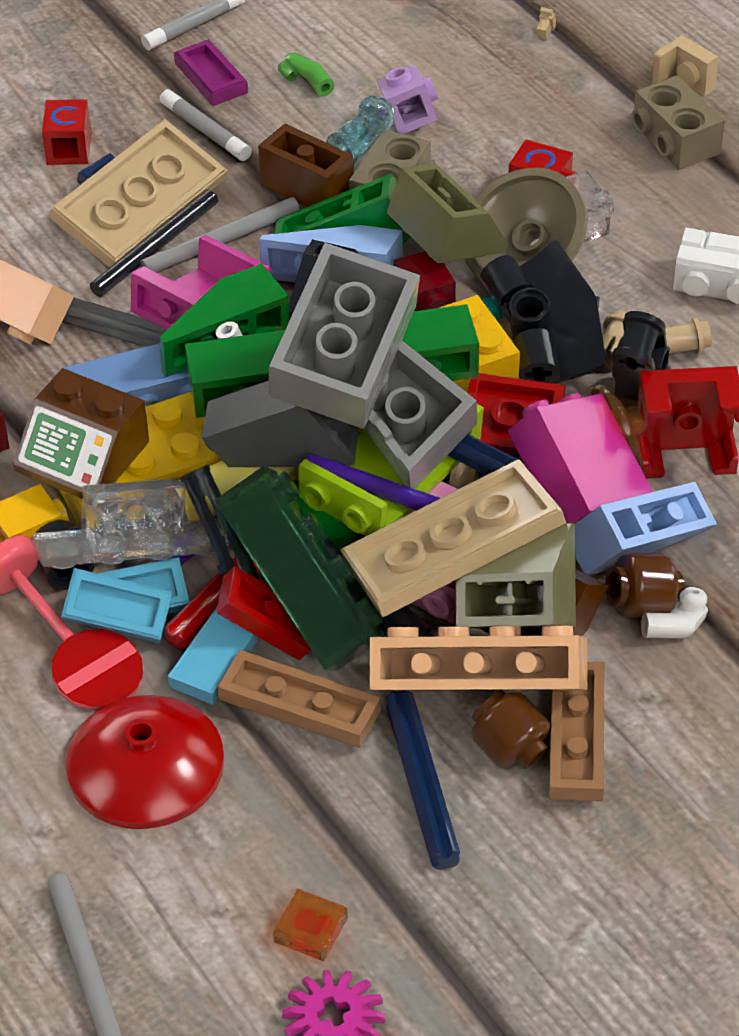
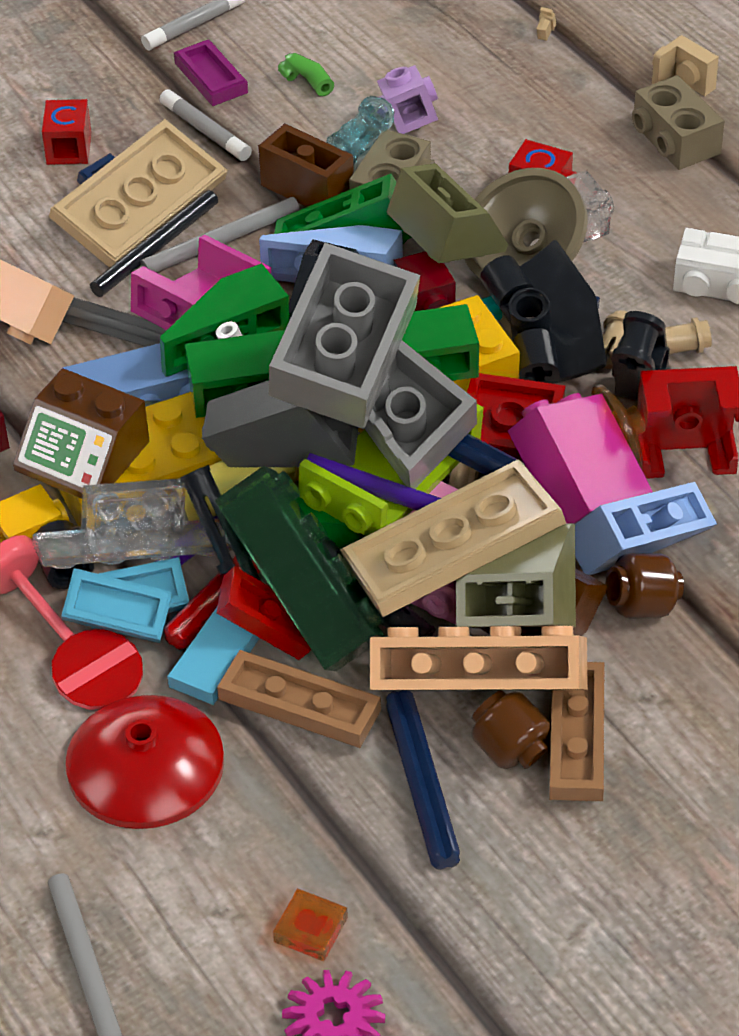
white arm [641,587,708,639] -> none

